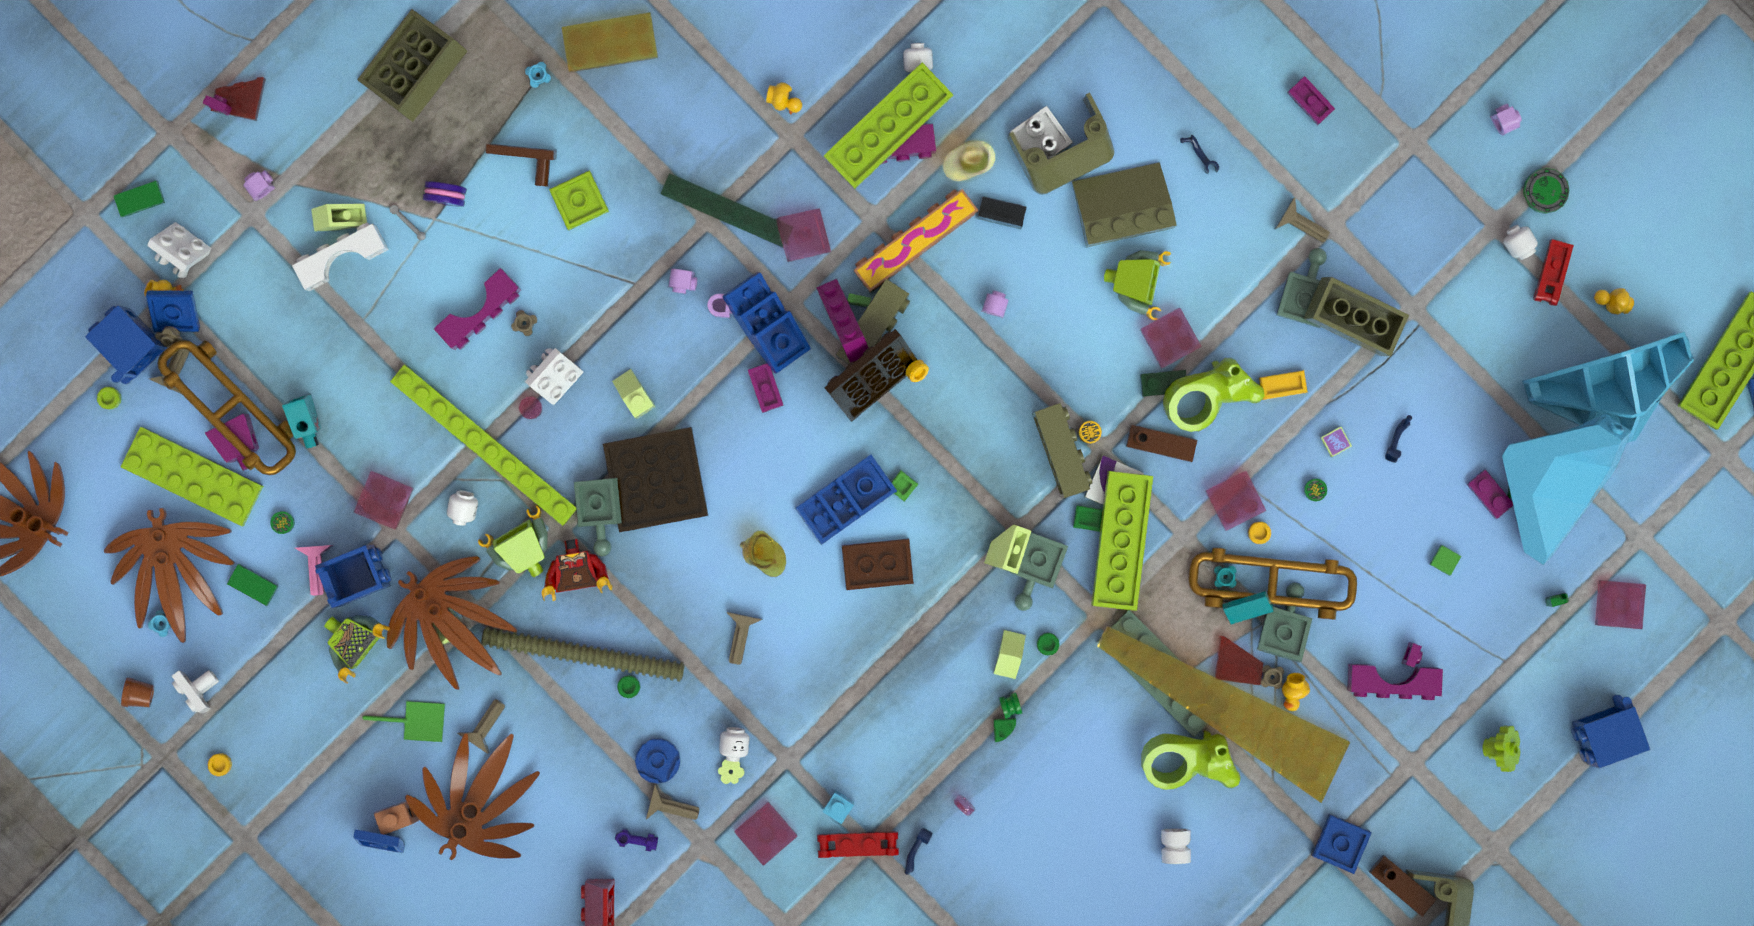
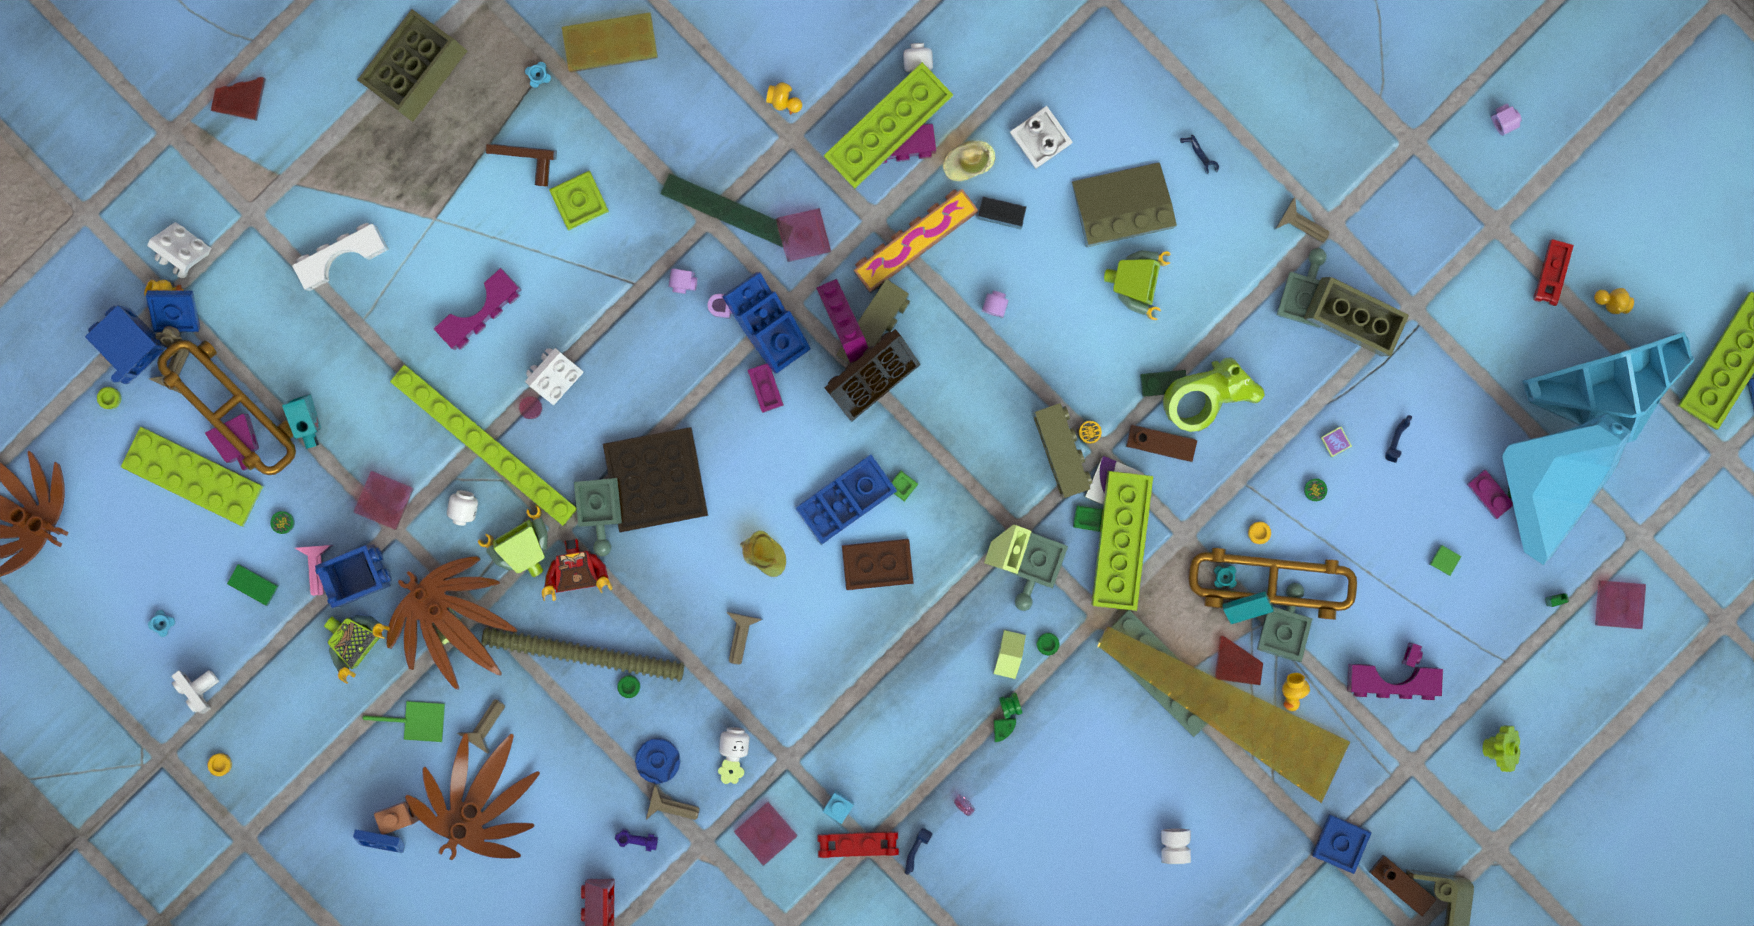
dark orange plant [104,508,235,643] -> none
green tile [113,181,165,217] -> none
dark orange piece [121,677,154,707] -> none
magenta plate [203,95,232,116] -> none
lavender plate [243,170,275,201] -> none
yellowish green slope [311,204,367,231] -> none
light grey hinge [390,205,426,240] -> none
dark purple head [423,181,467,207] -> none
dark tan plate [511,310,537,336] -> none
yellowish green slope [612,369,656,419] -> none
bright green tile [847,293,871,308] -> none
yellow tile [906,360,929,382] -> none
olive windscreen [1007,93,1114,195] -> none
clear pink plate [1140,308,1202,369] -> none
lime animal [1141,730,1240,790] -> none
clear pink plate [1205,471,1266,531] -> none
yellow tile [1259,370,1308,400] -> none
dark tan plate [1260,665,1284,689] -> none
magenta plate [1287,76,1335,126] -> none
white head [1504,225,1538,260] -> none
tile [1523,168,1570,214] -> none
blue container [1571,694,1651,768] -> none

